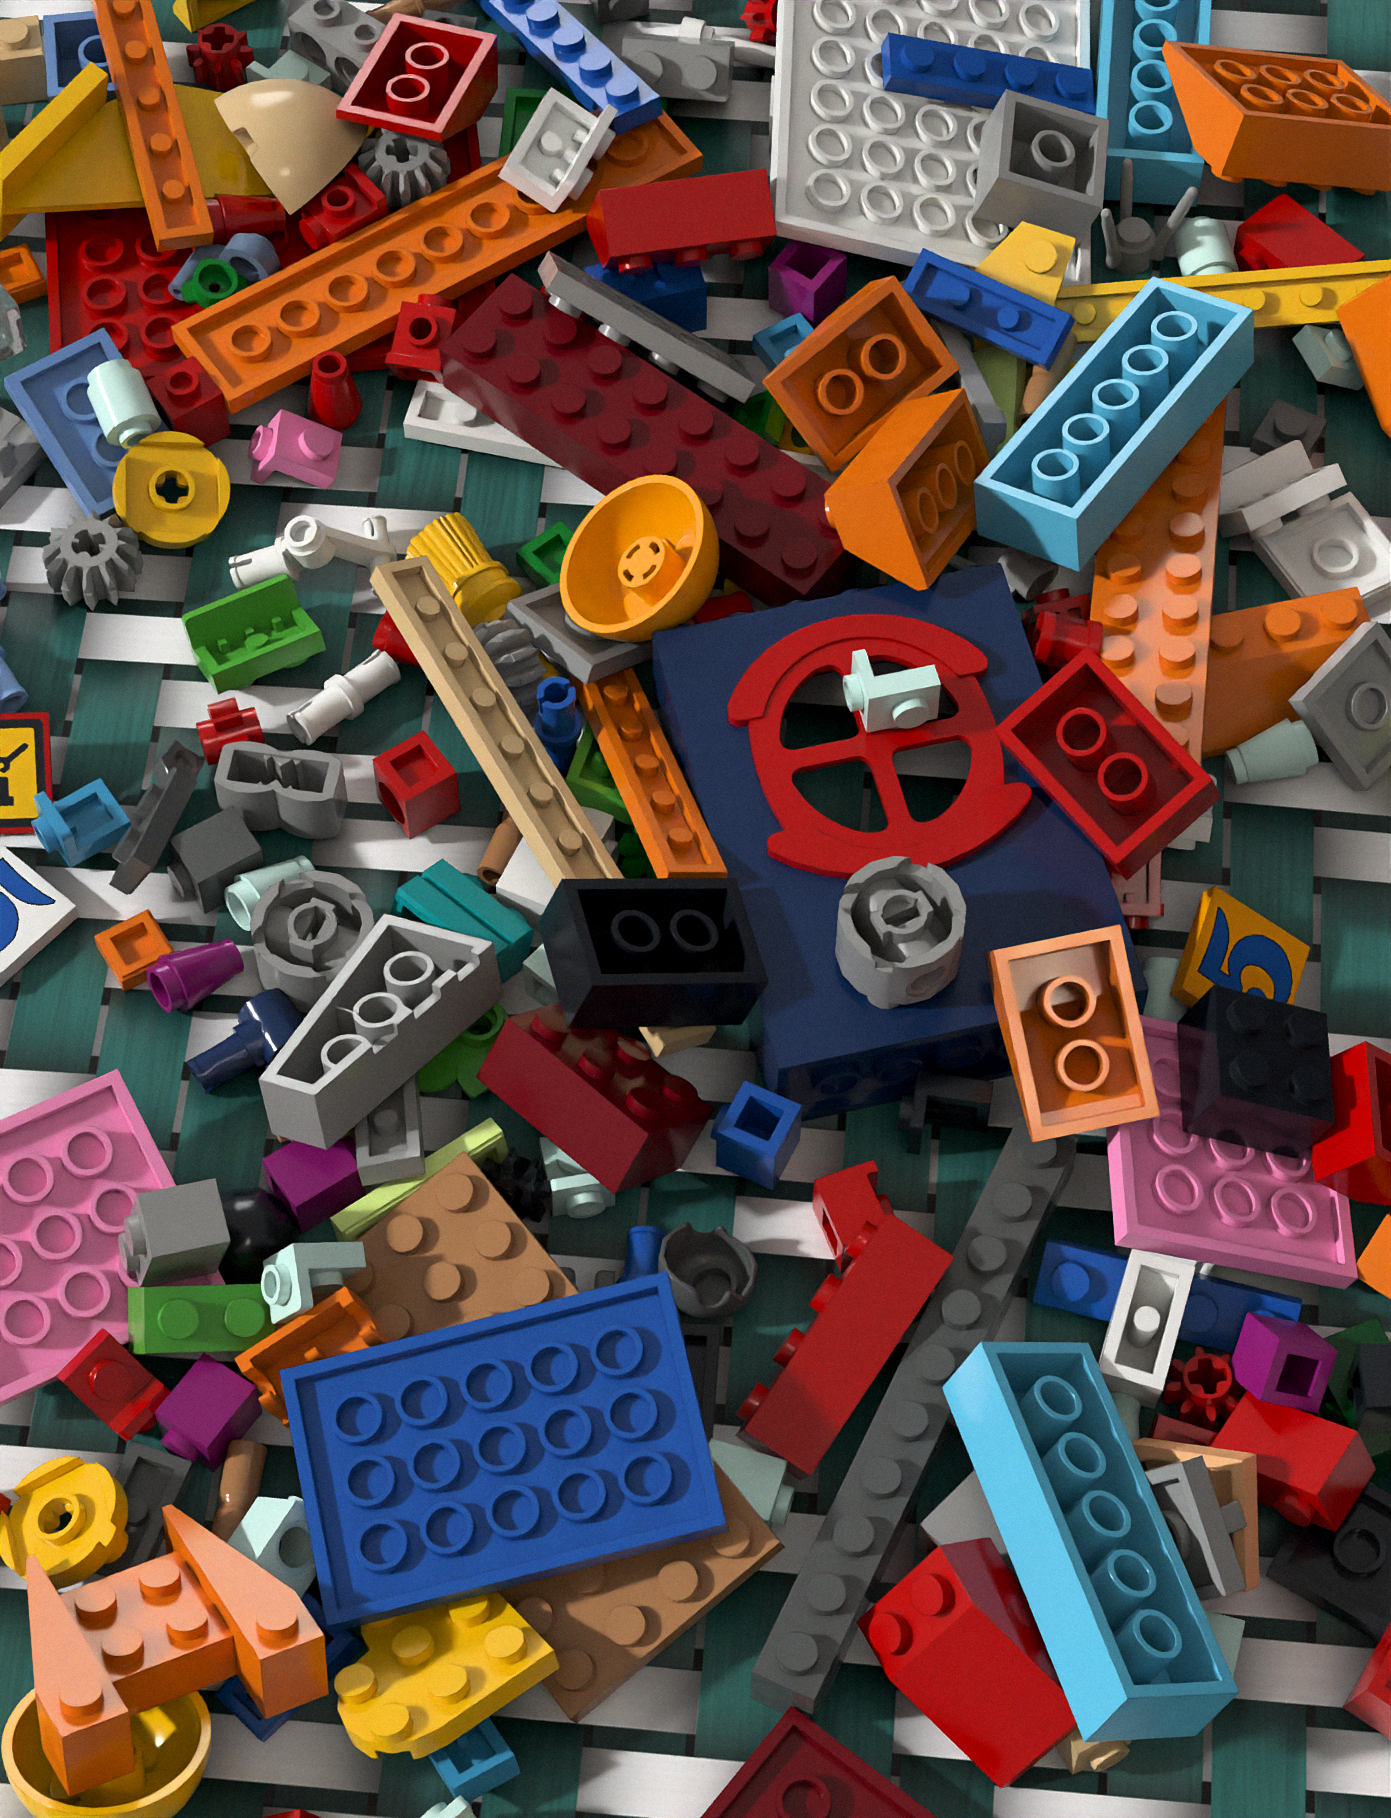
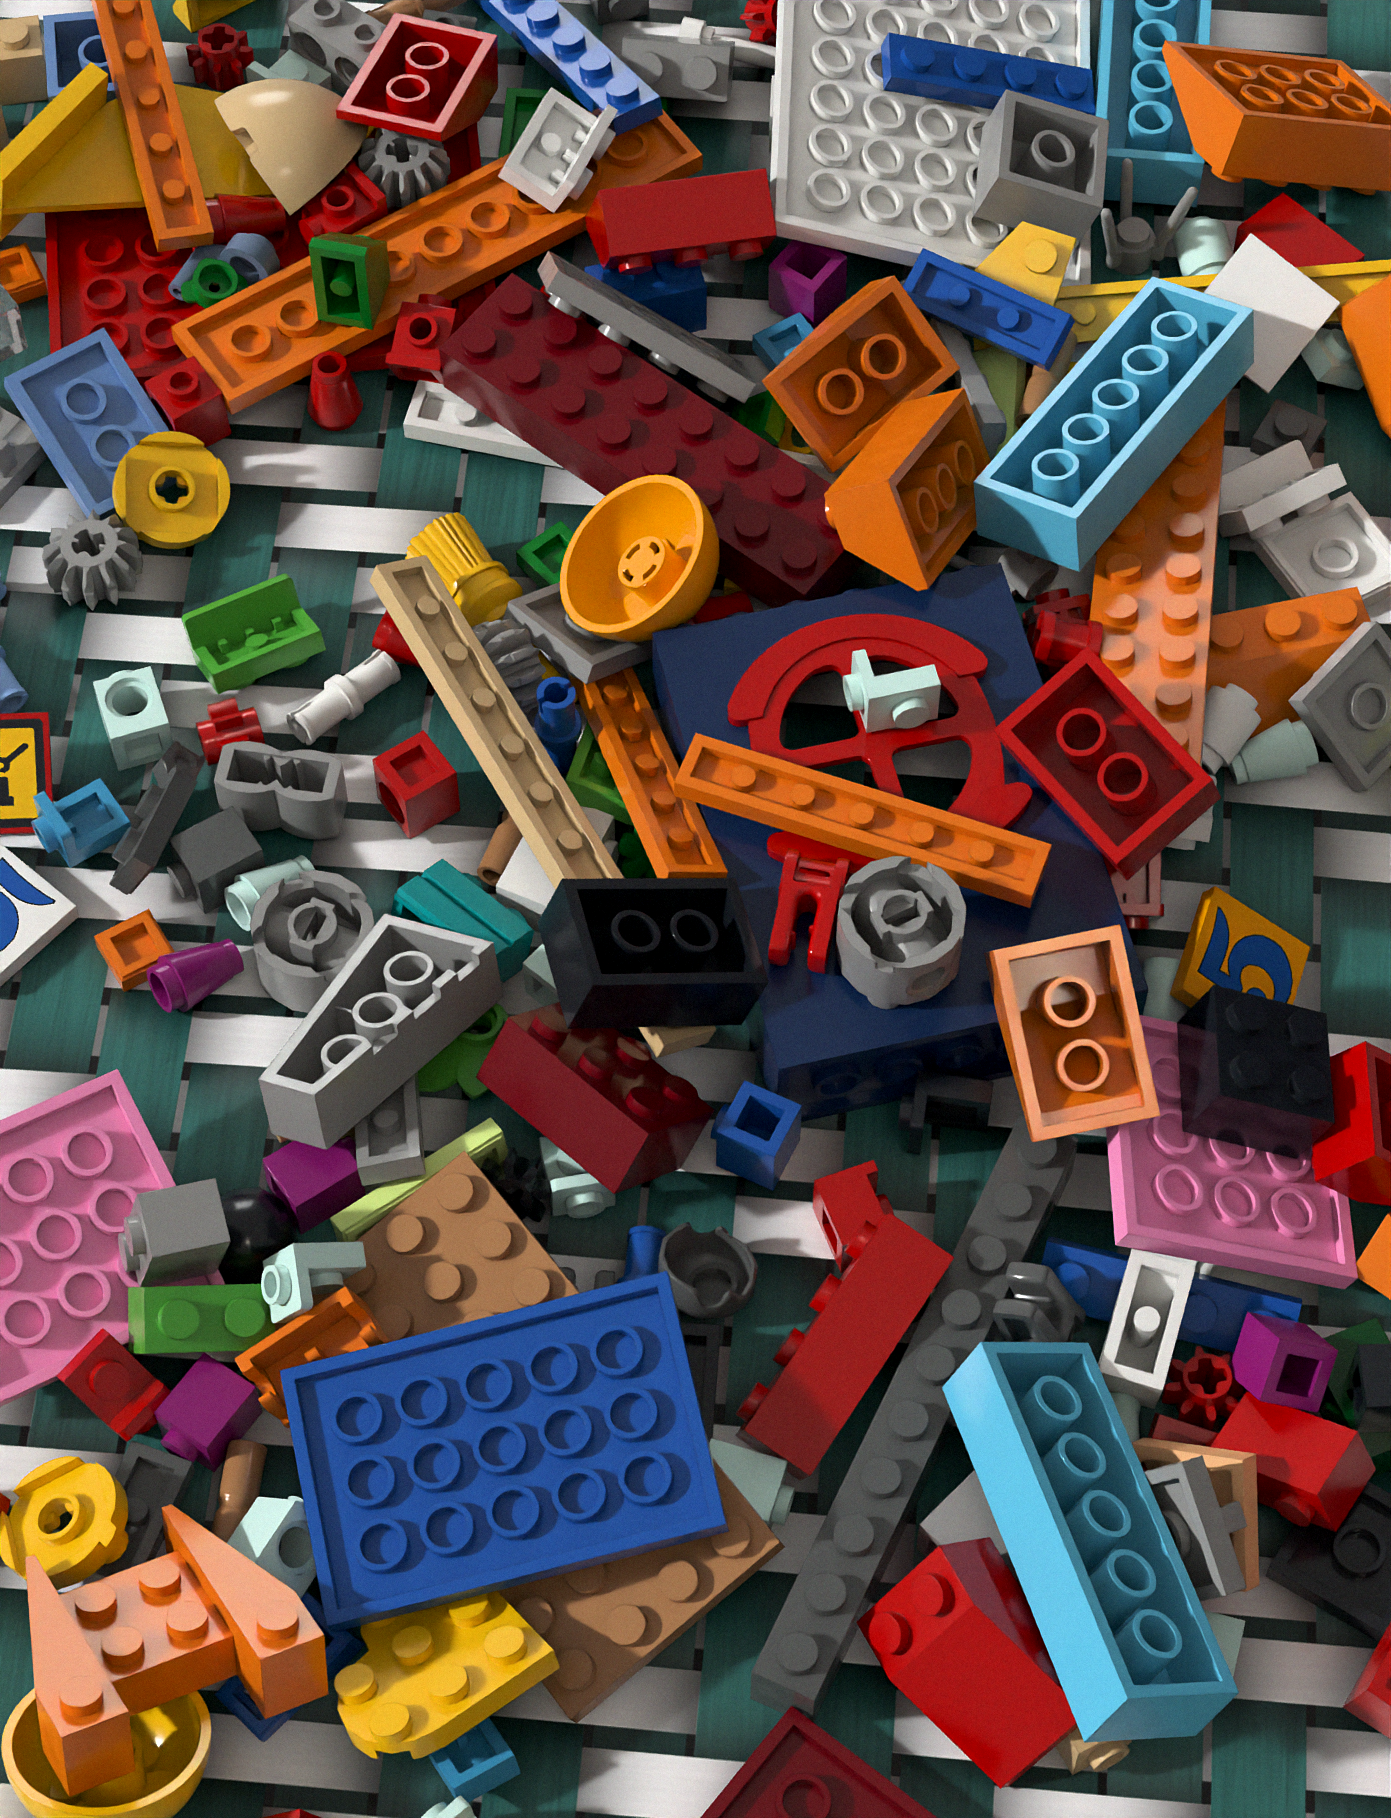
light aqua brick [87,359,161,449] -> none
dark blue pin [187,988,304,1095] -> none
white pin [229,515,397,597] -> none
bright pink bracket [248,409,343,490] -> none
none -> light aqua brick [93,666,173,771]
none -> green slope [309,232,391,330]
none -> orange plate [674,733,1052,908]
none -> red piece [768,848,851,974]
none -> dark grey piece [992,1262,1087,1342]
none -> white brick [1202,683,1261,775]
none -> white tile [1203,233,1340,394]

